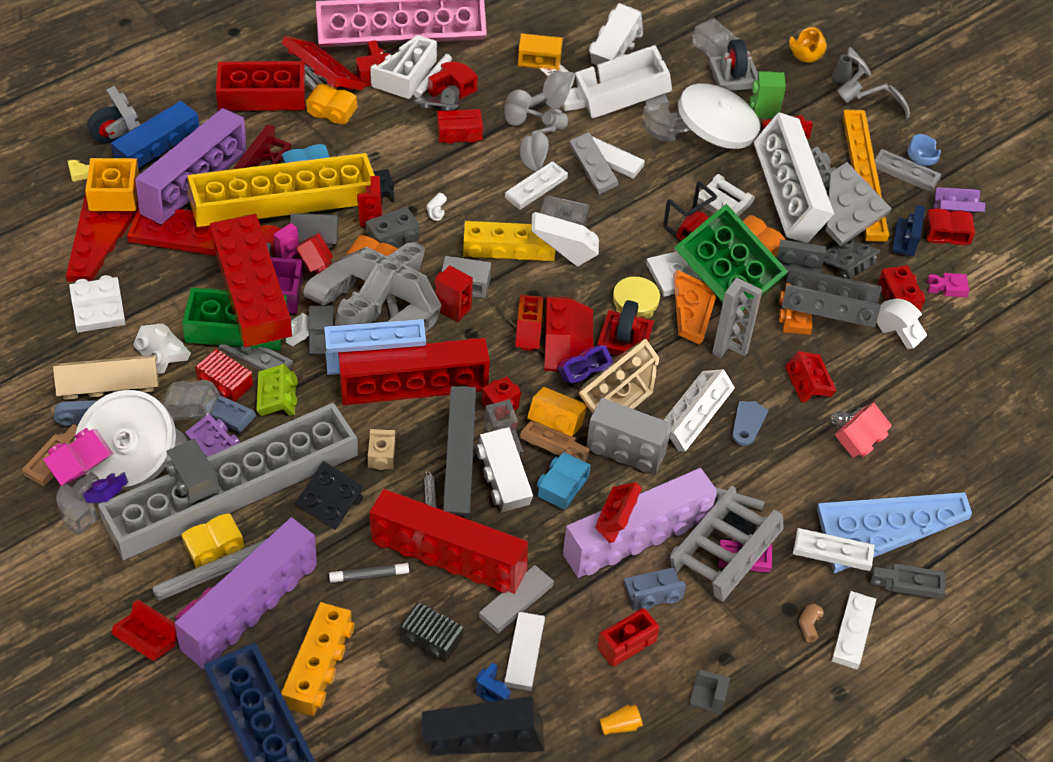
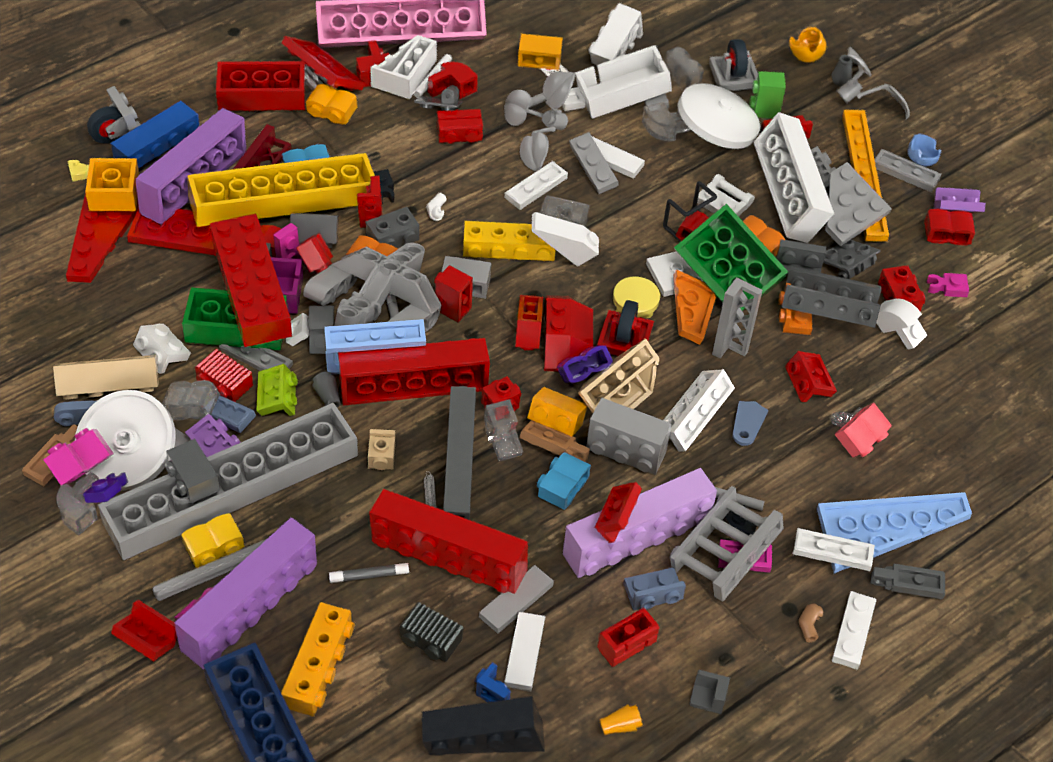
white plate [69,275,126,333] -> none
black hinge [295,461,364,530] -> none
white brick [476,427,533,512] -> none
clear brick [692,18,738,58] -> none
dark blue bracket [892,205,925,257] -> none
none -> dark grey cone [312,372,341,407]
none -> clear brick [665,46,704,92]

